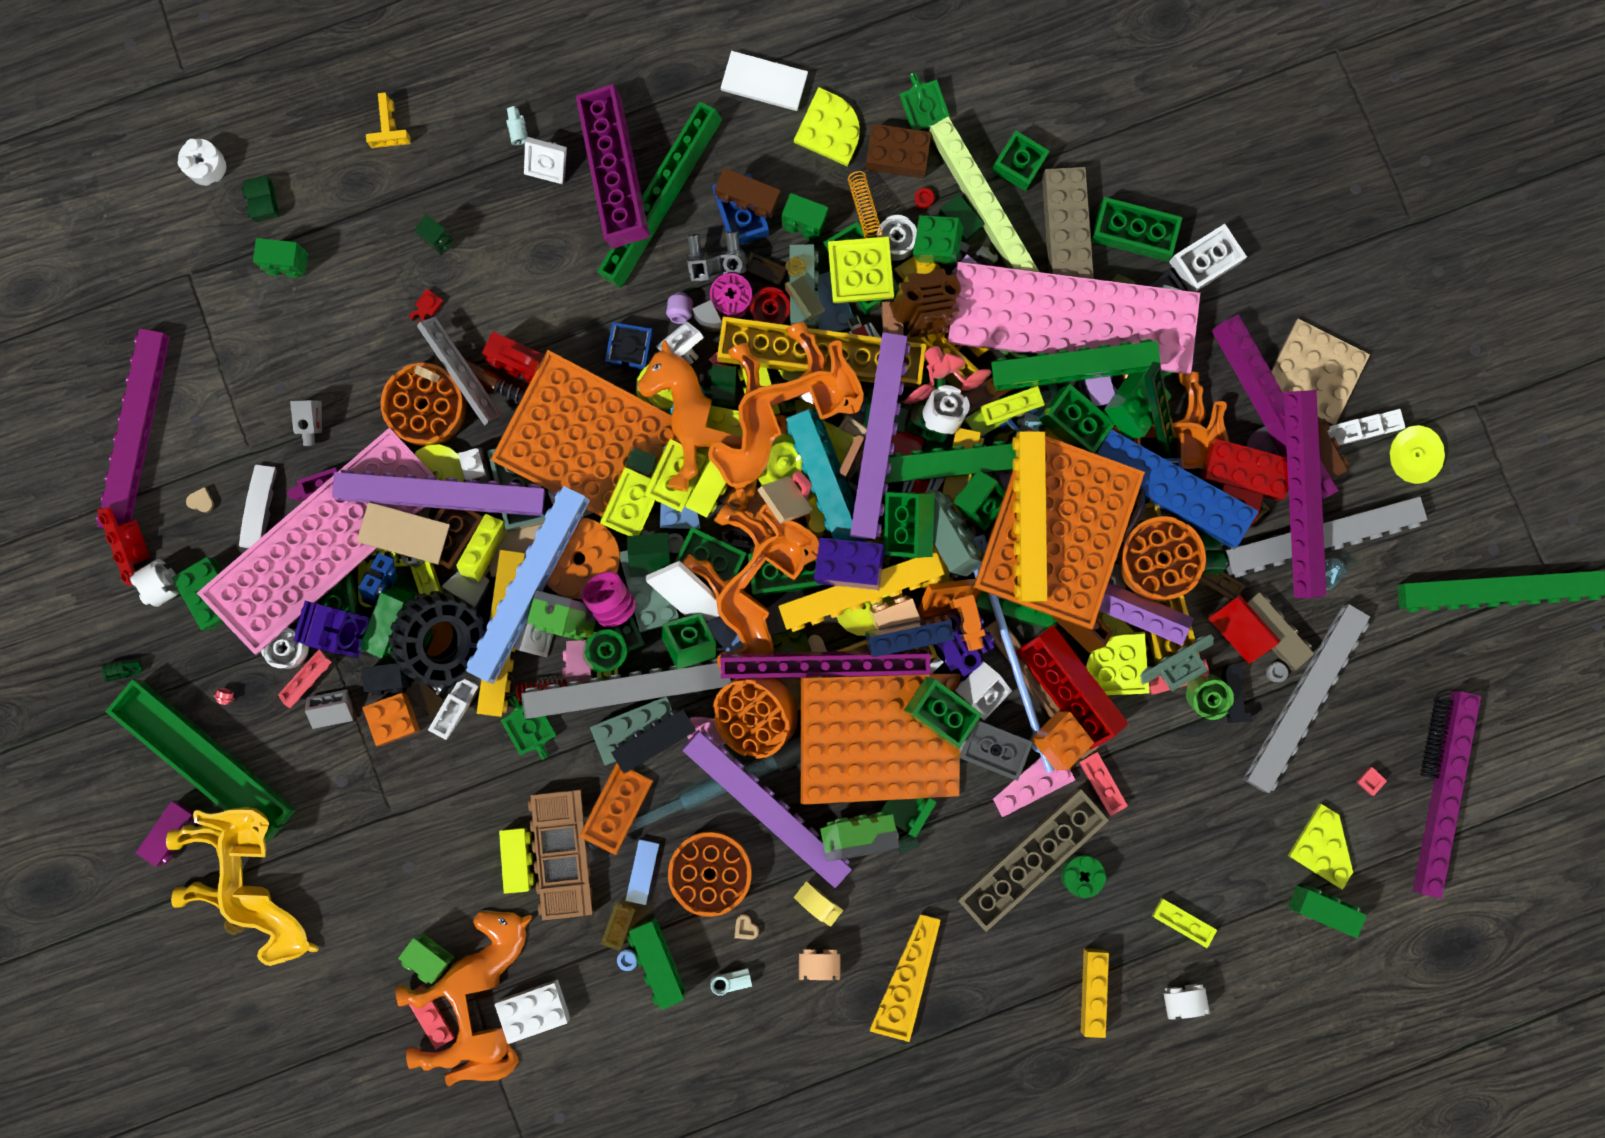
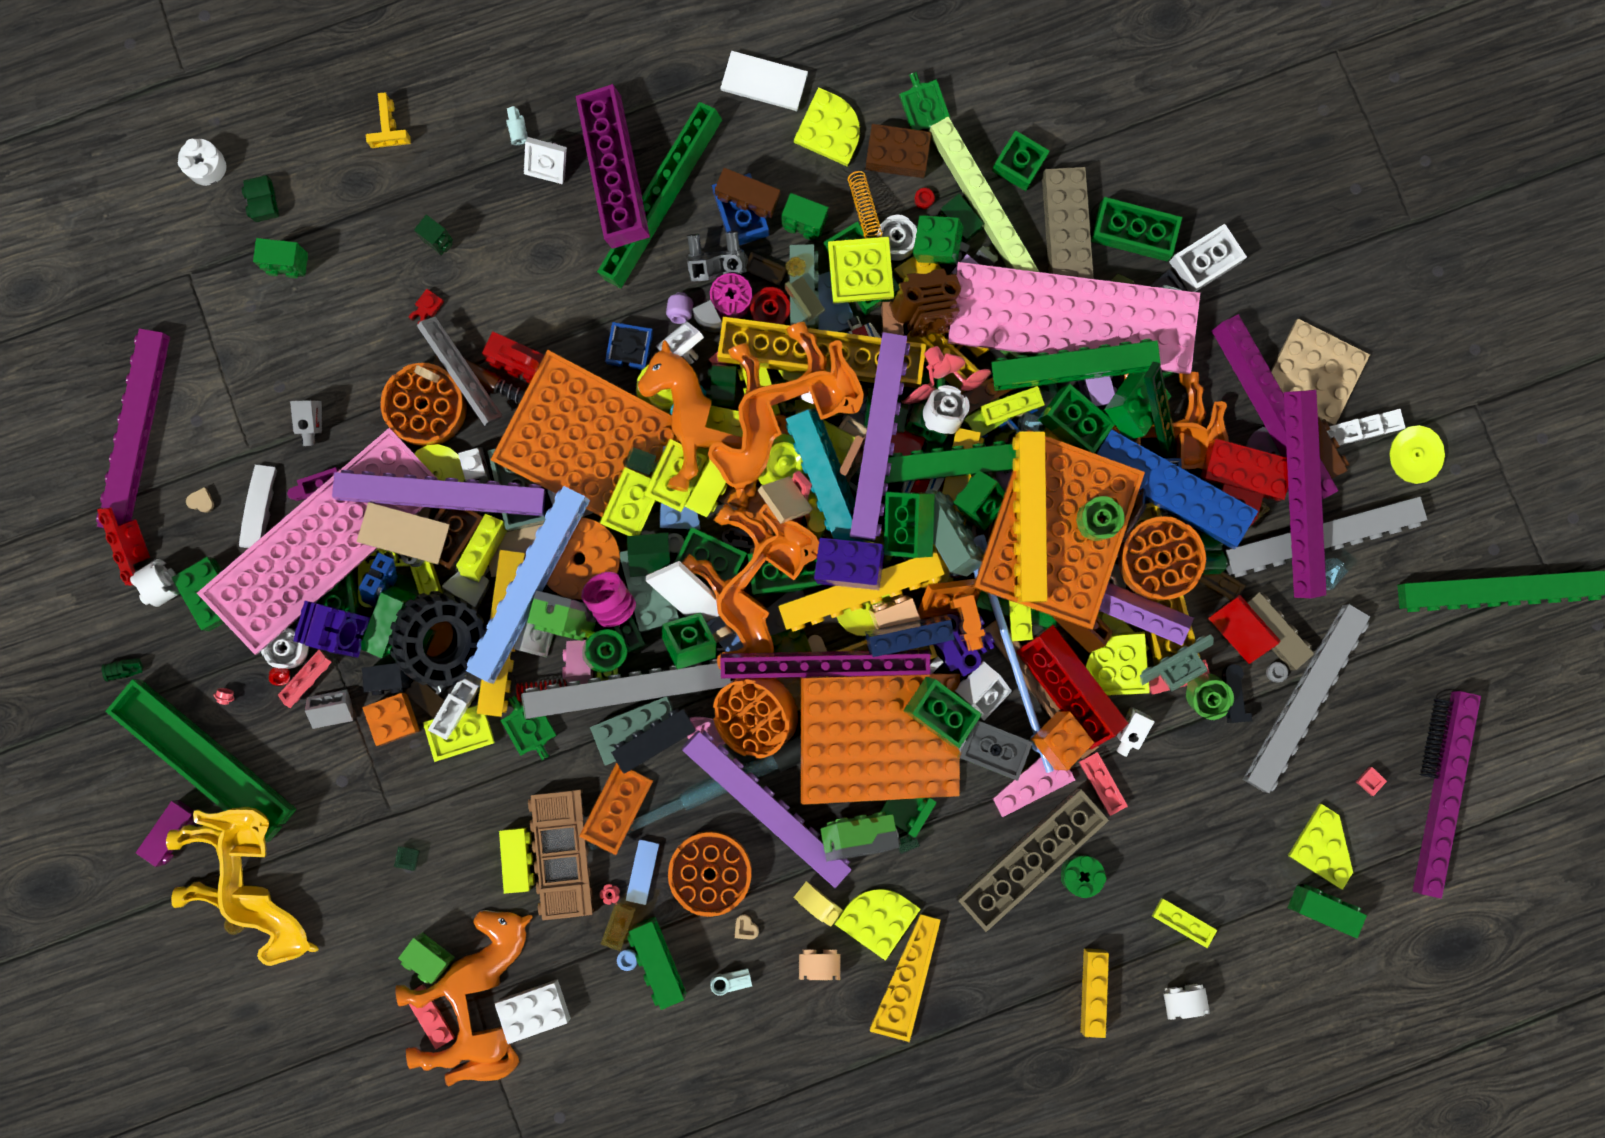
none -> red tile [269,667,290,686]
none -> clear green plate [394,846,420,871]
none -> neon yellow plate [423,705,495,762]
none -> coral plate [600,884,620,905]
none -> tan tile [712,626,734,643]
none -> neon yellow plate [835,889,921,960]
none -> neon yellow plate [1008,600,1033,641]
none -> bright green brick [1076,496,1124,541]
none -> white torso [1117,707,1154,757]

